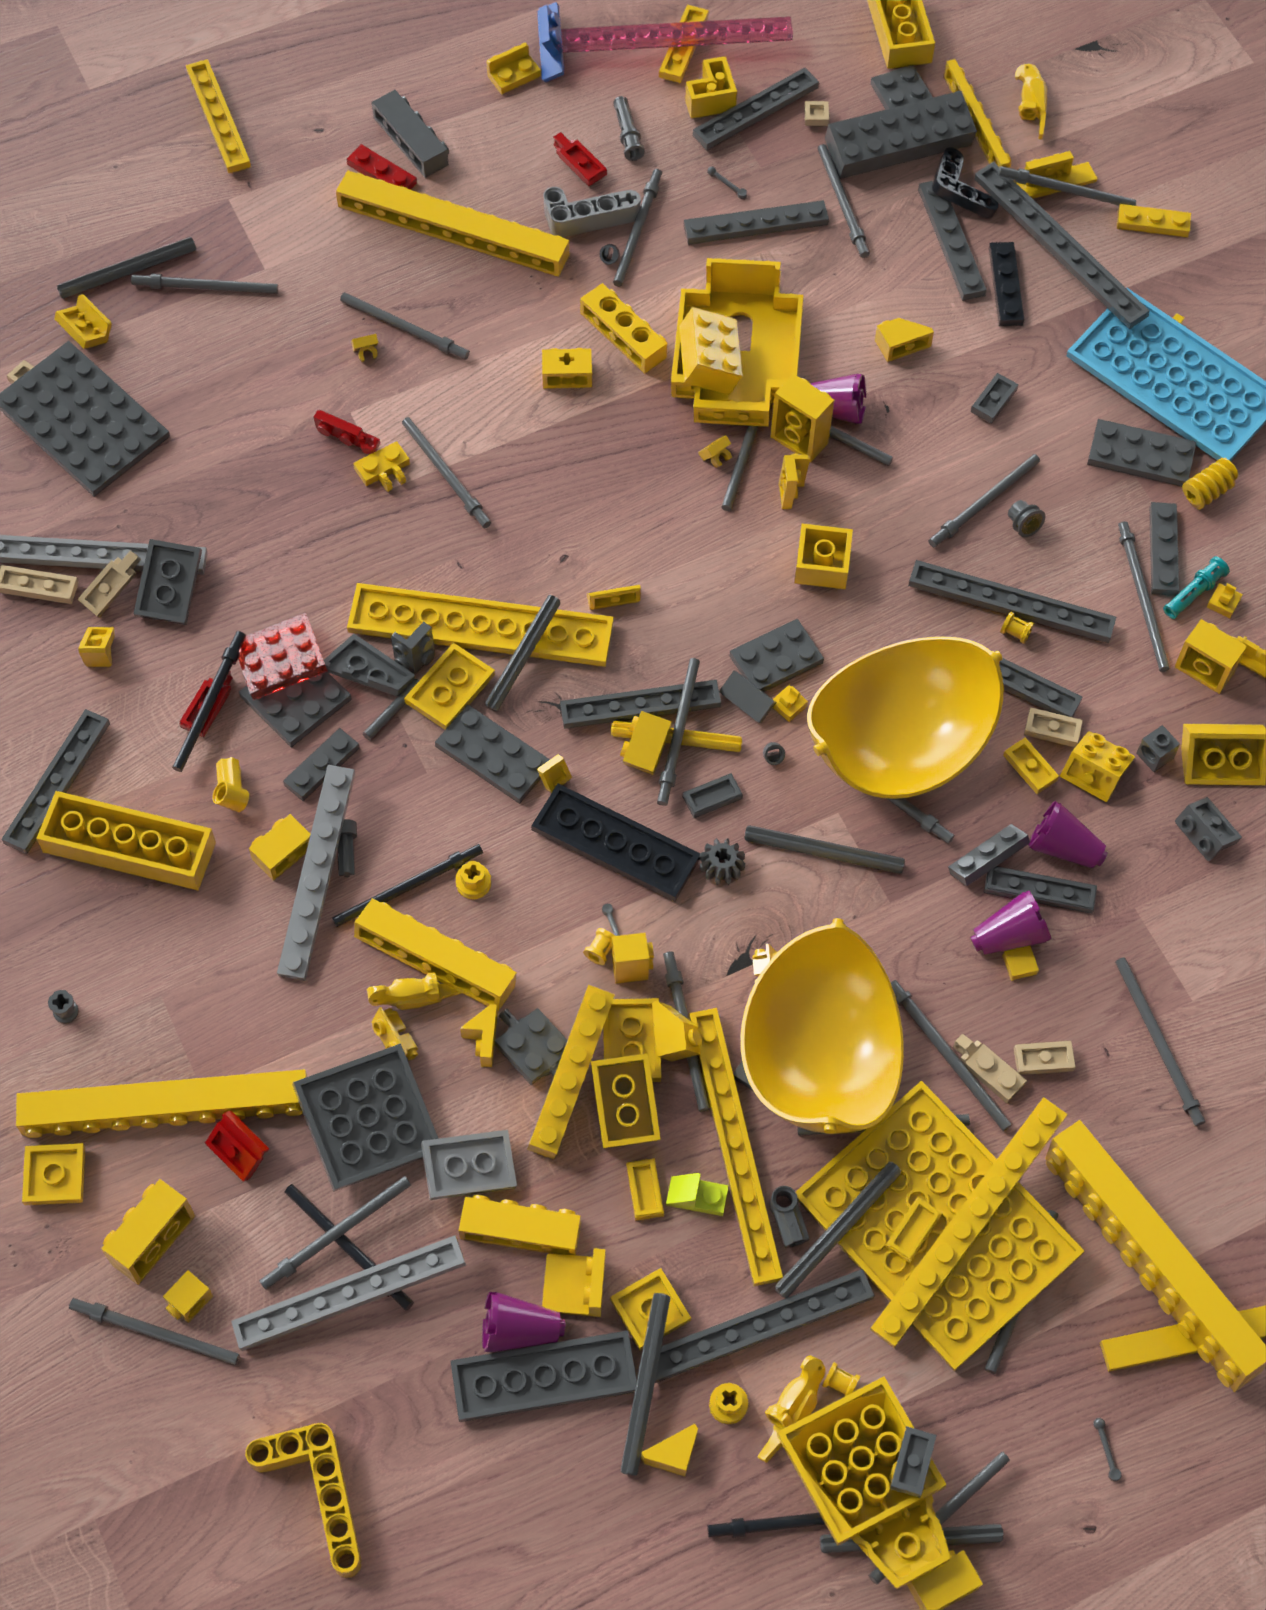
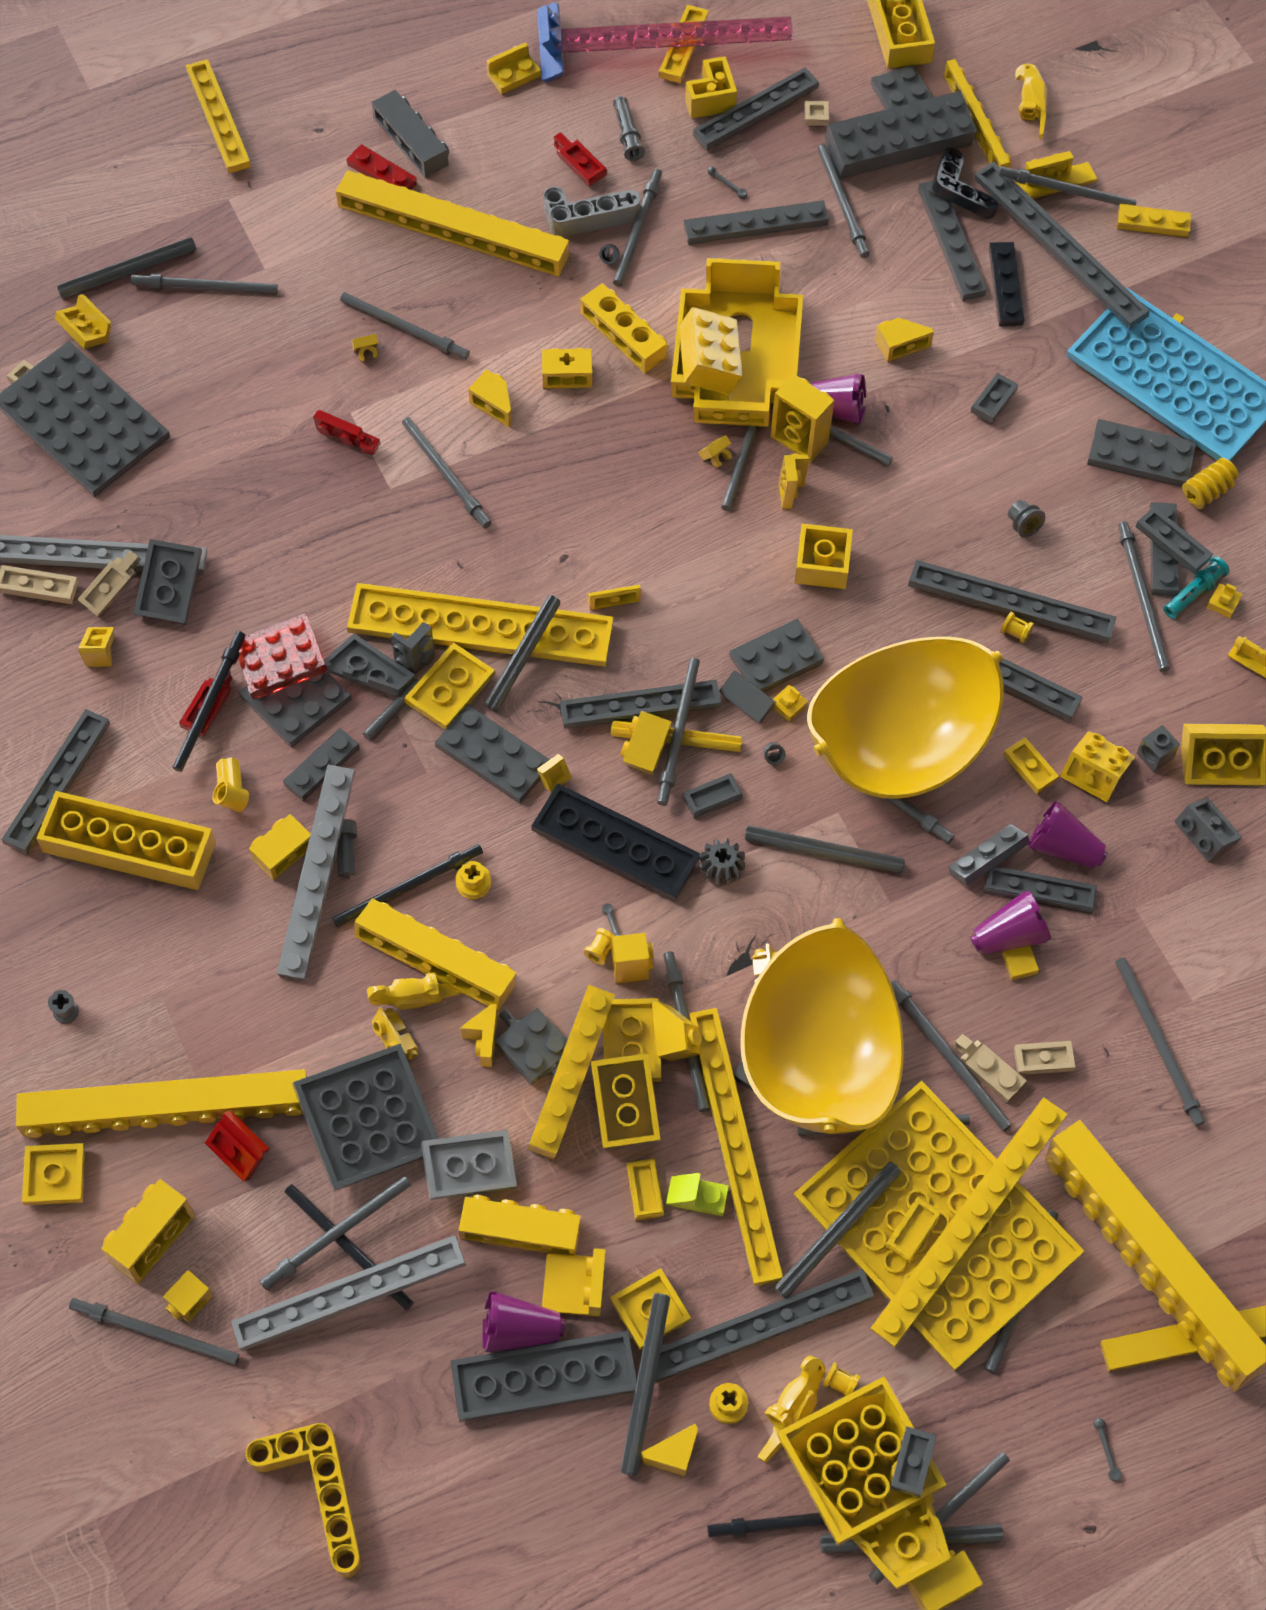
yellow hinge [353,441,410,492] -> none
dark grey piece [770,1186,809,1248] -> none
dark grey bar [928,454,1040,548] -> none
tan plate [1024,708,1083,747] -> none
yellow brick [1174,619,1247,694] -> none
none -> yellow slope [468,369,512,428]
none -> dark grey plate [1136,507,1213,574]

